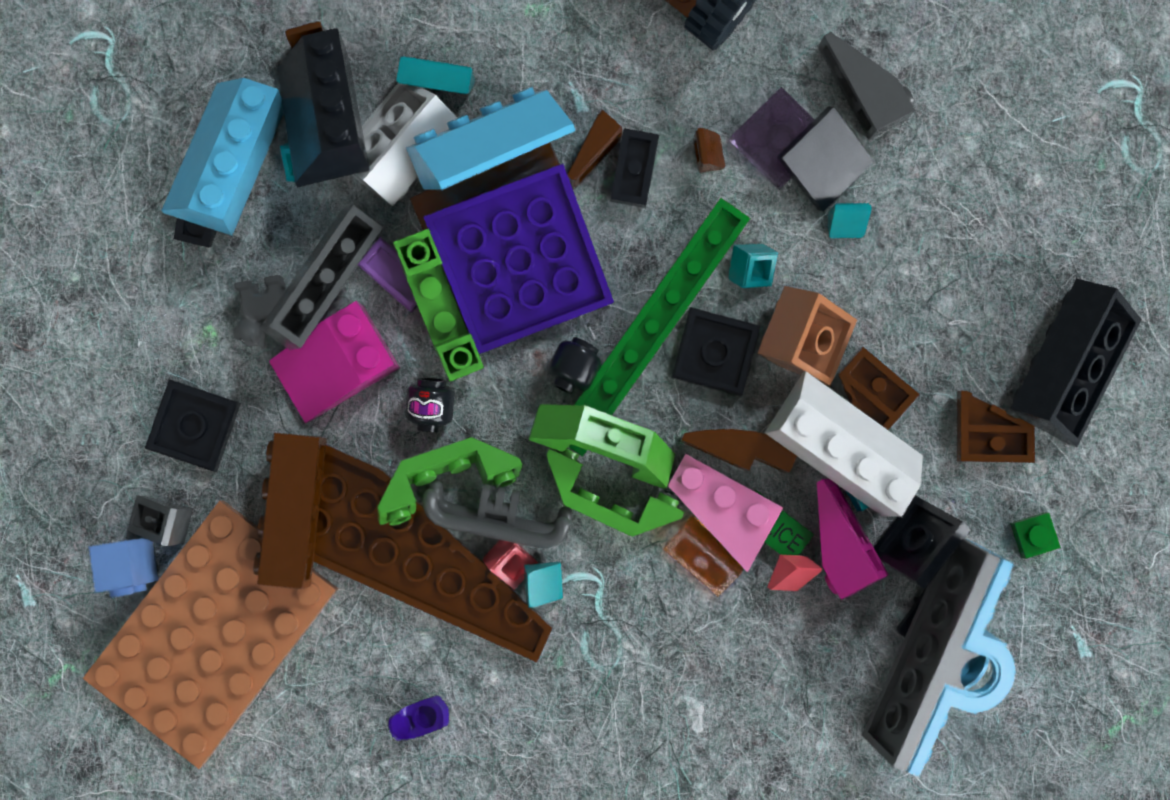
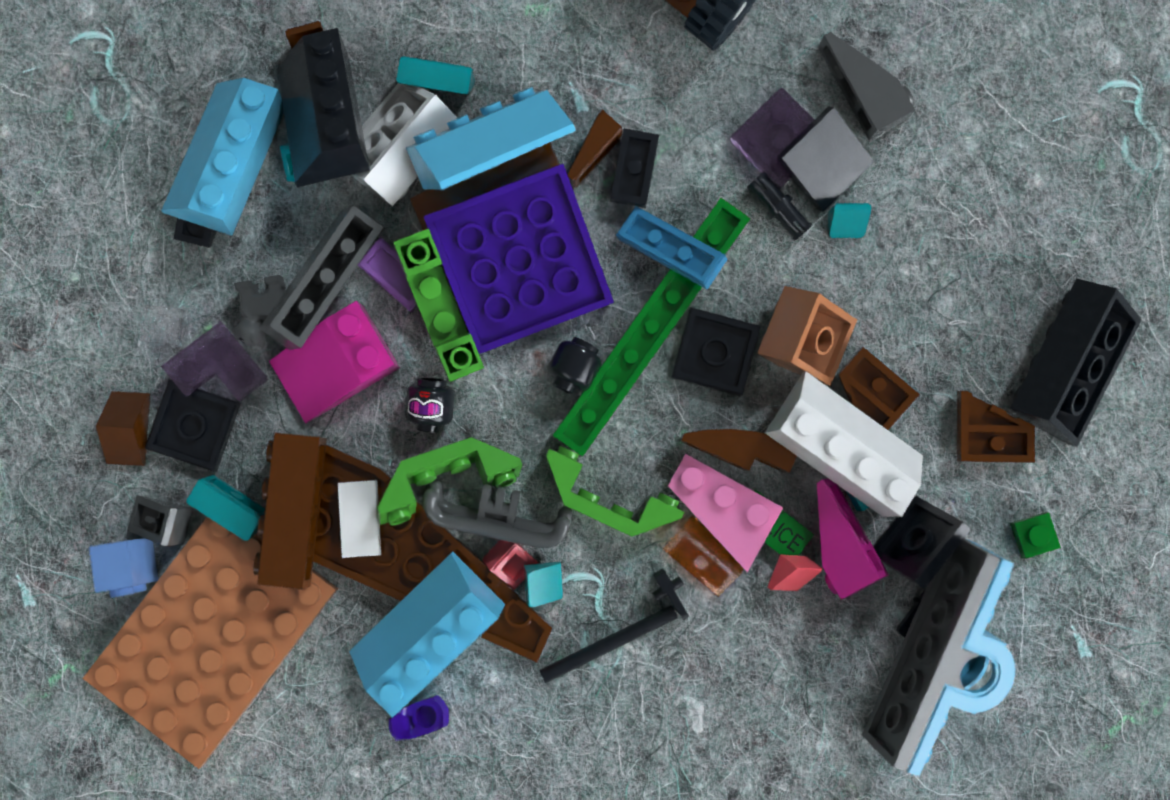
bright green slope [528,404,675,489] -> none
reddish brown slope [693,128,725,173] -> none
teal slope [728,244,778,288] -> none
none -> reddish brown slope [96,391,150,466]
none -> clear purple plate [161,321,269,402]
none -> teal slope [186,475,266,541]
none -> white tile [338,480,381,558]
none -> medium azure slope [349,551,505,718]
none -> black bar [540,605,678,683]
none -> dark azure tile [616,206,728,290]
none -> black piece [652,568,689,620]
none -> black pin [747,171,812,241]

